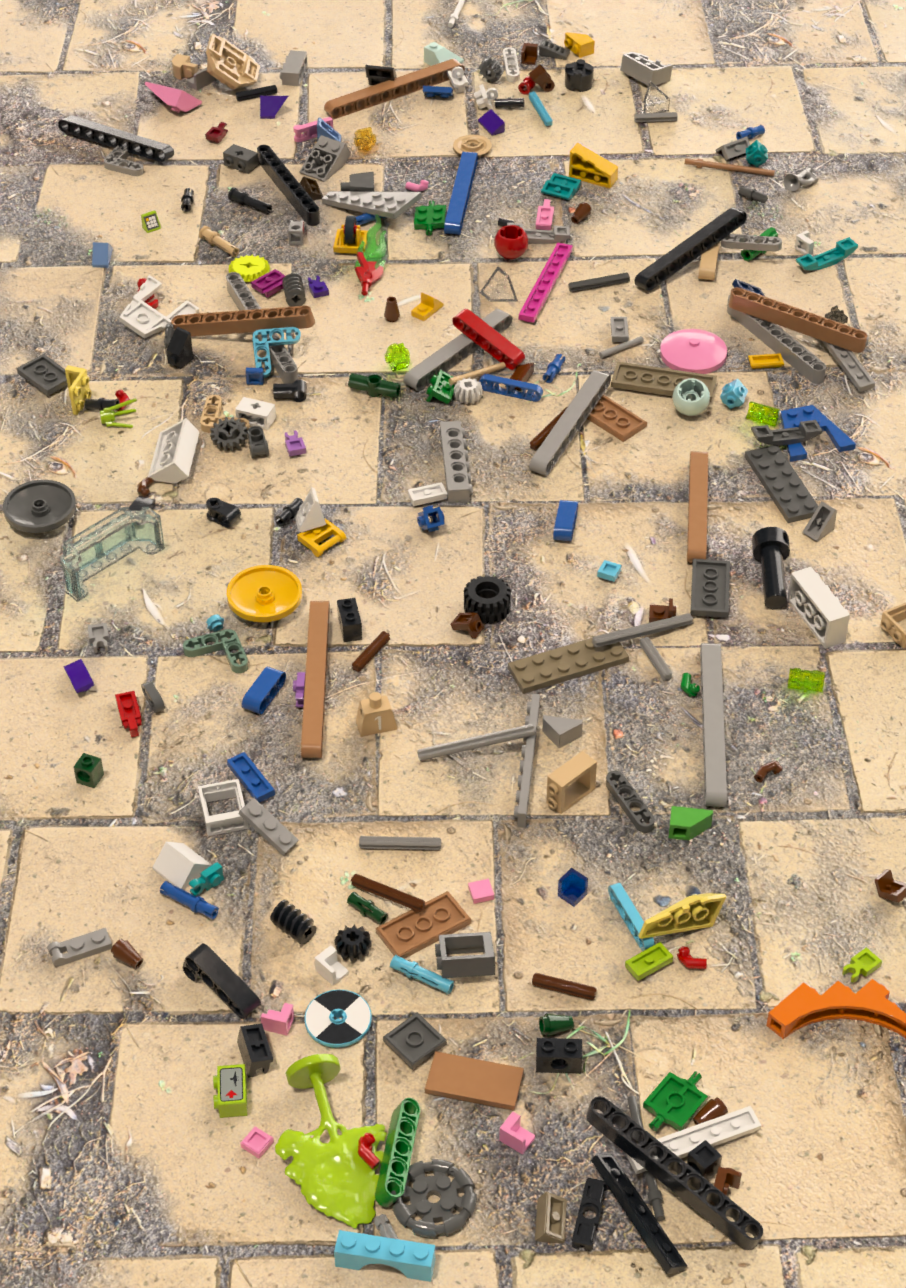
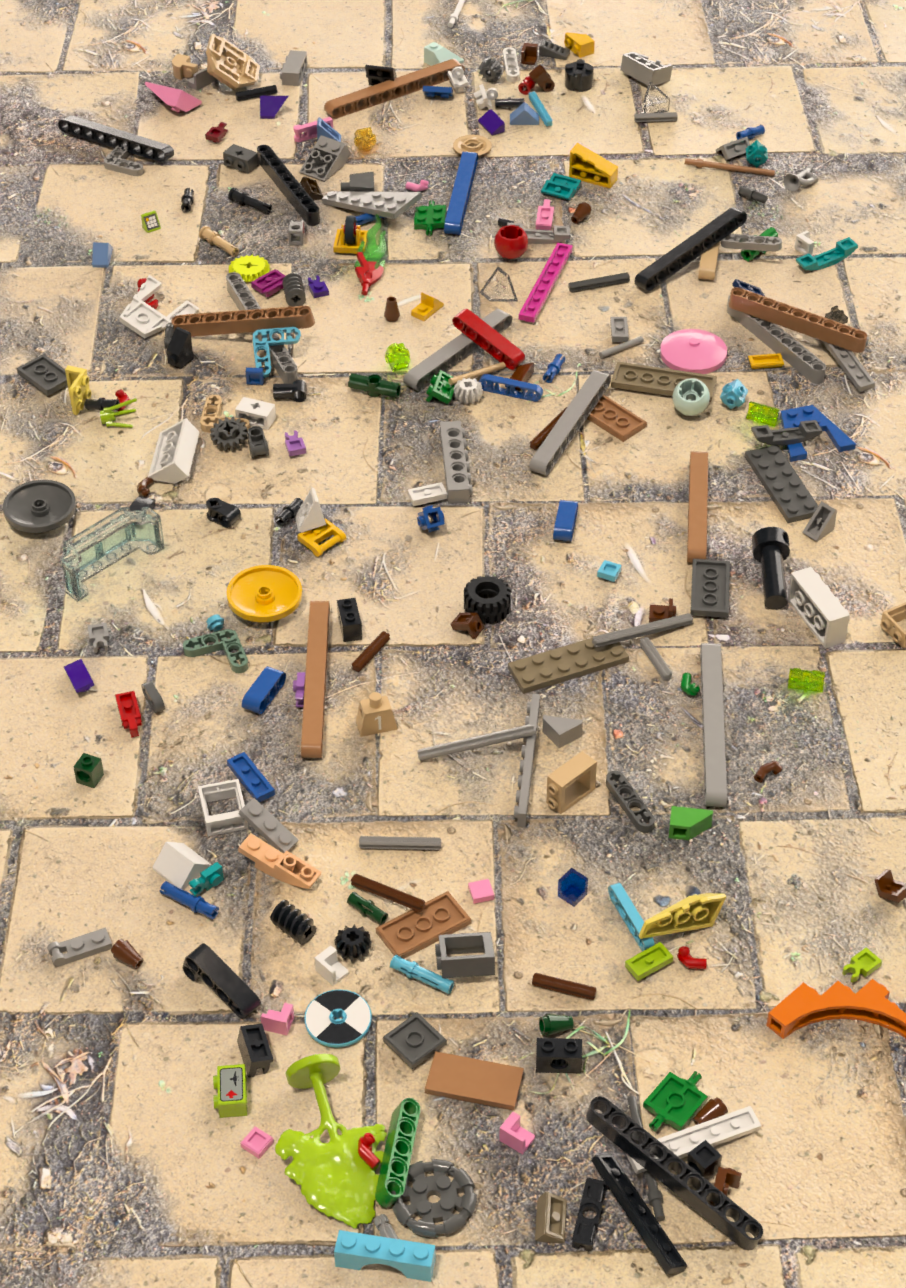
none -> light nougat slope [238,833,322,889]
none -> medium blue slope [510,102,539,125]

